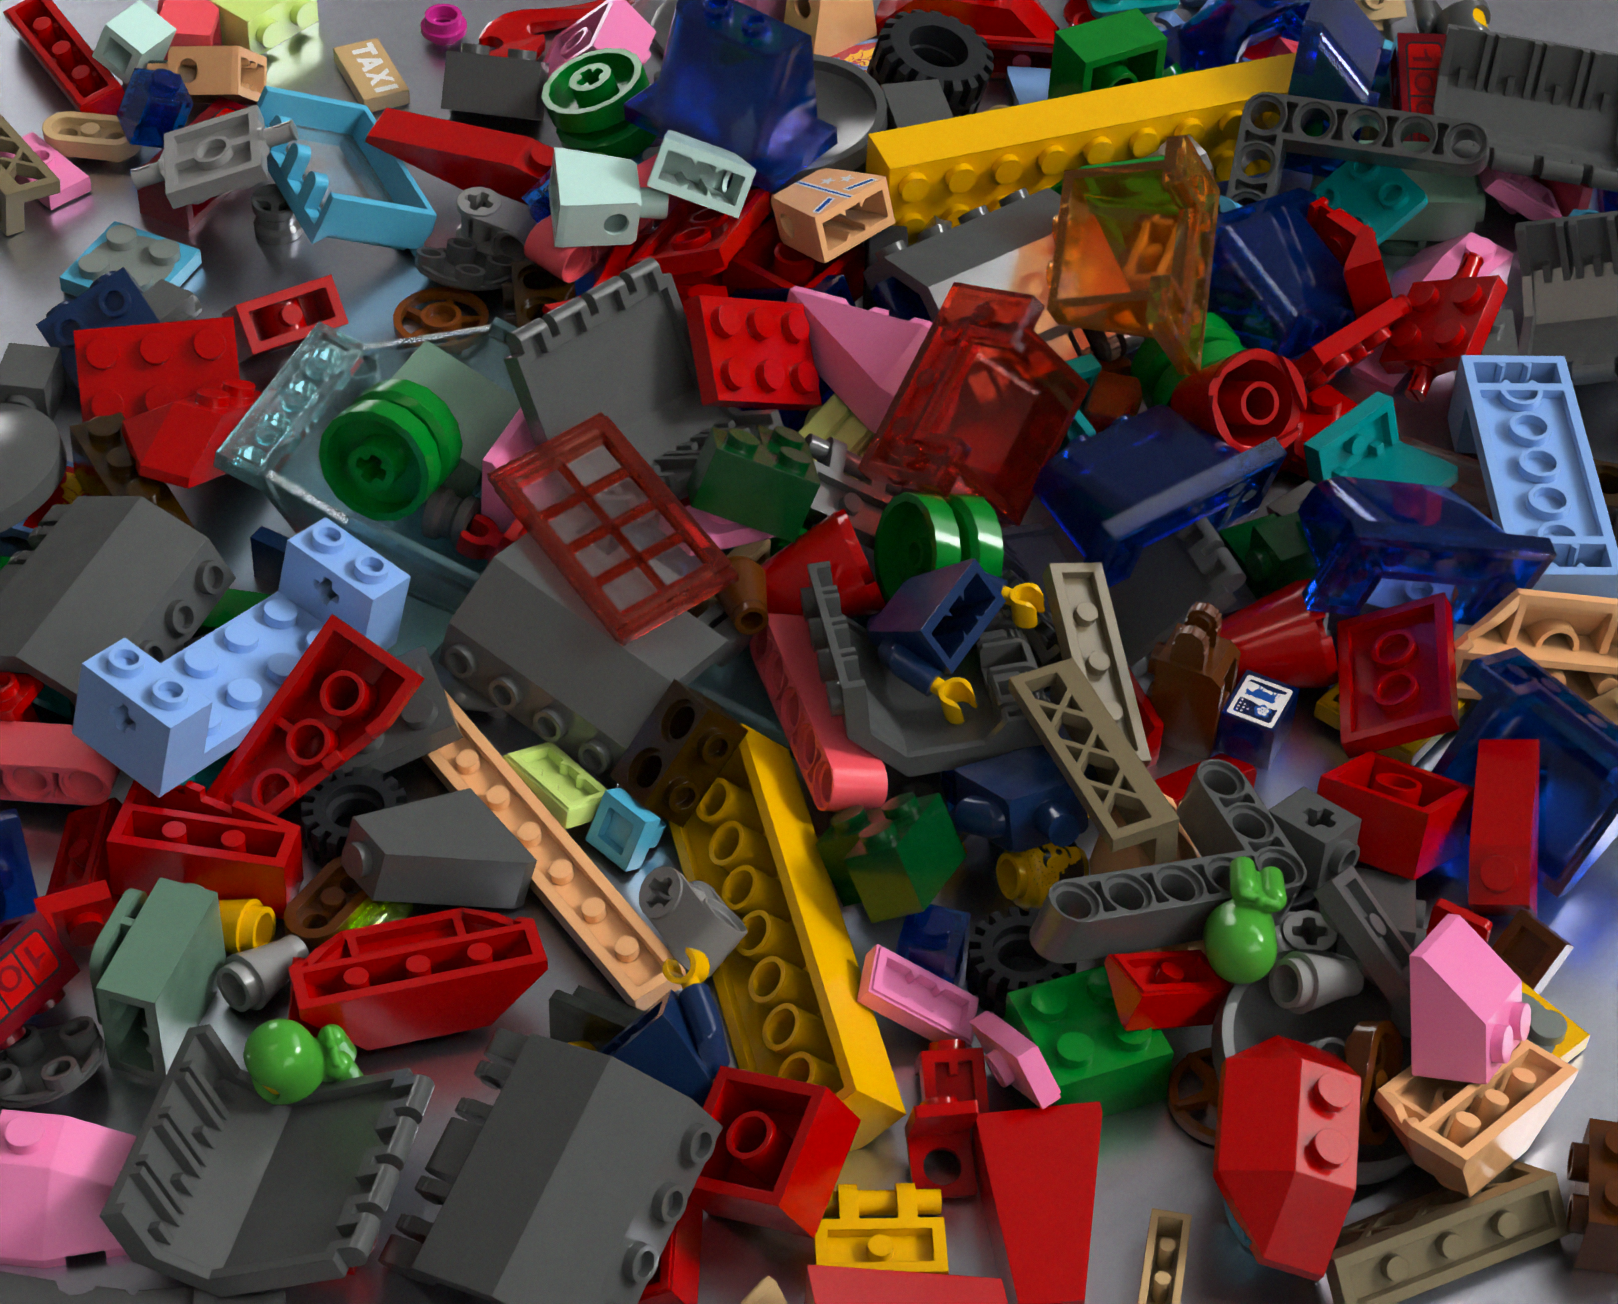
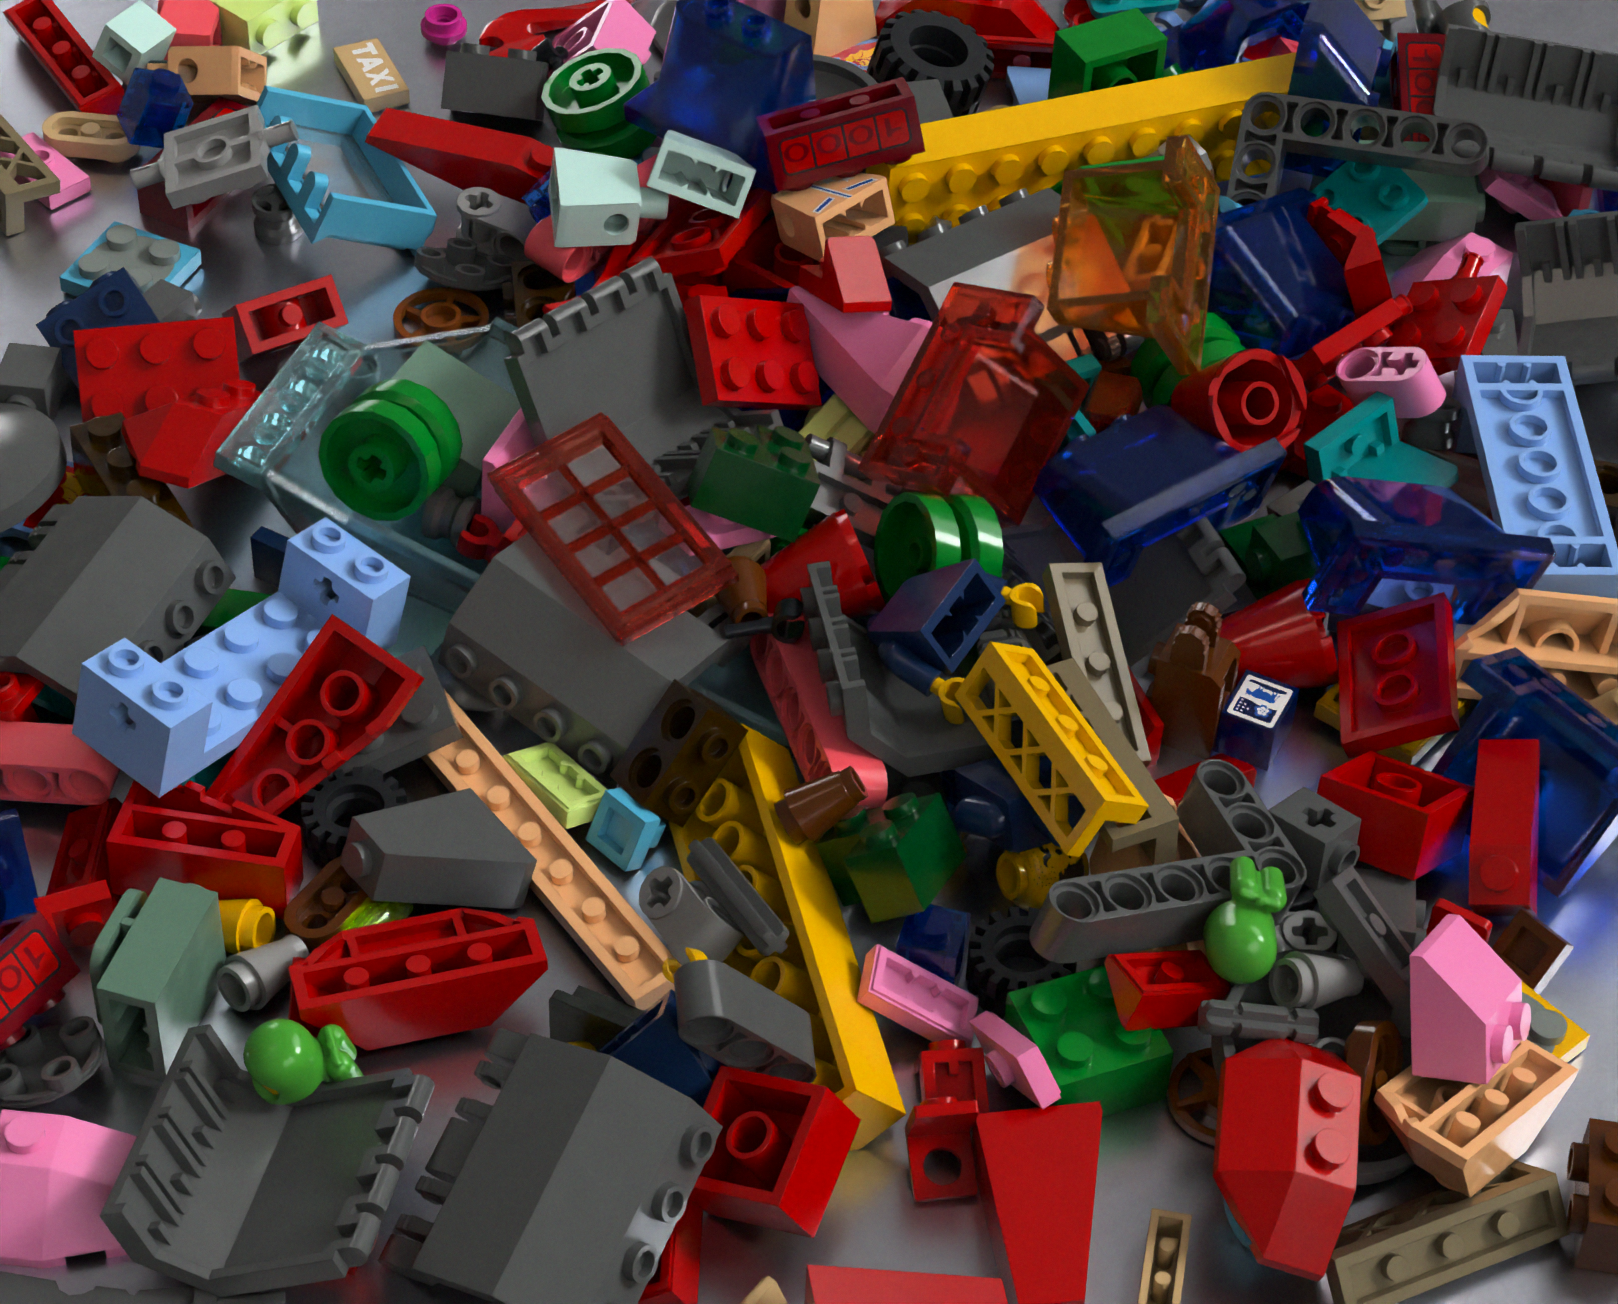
yellow plate [813,1183,949,1275] -> none
none -> black hand [531,38,569,72]
none -> dark grey beam [674,959,817,1083]
none -> dark grey axle [687,837,789,956]
none -> black hand [724,598,805,644]
none -> dark red brick [756,77,925,192]
none -> reddish brown cone [774,766,868,844]
none -> slope [798,236,892,313]
none -> yellow fence [954,641,1149,857]
none -> dark grey axle [1197,999,1319,1044]
none -> bright pink beam [1336,347,1446,418]
none -> dark grey wheel [1401,396,1461,450]

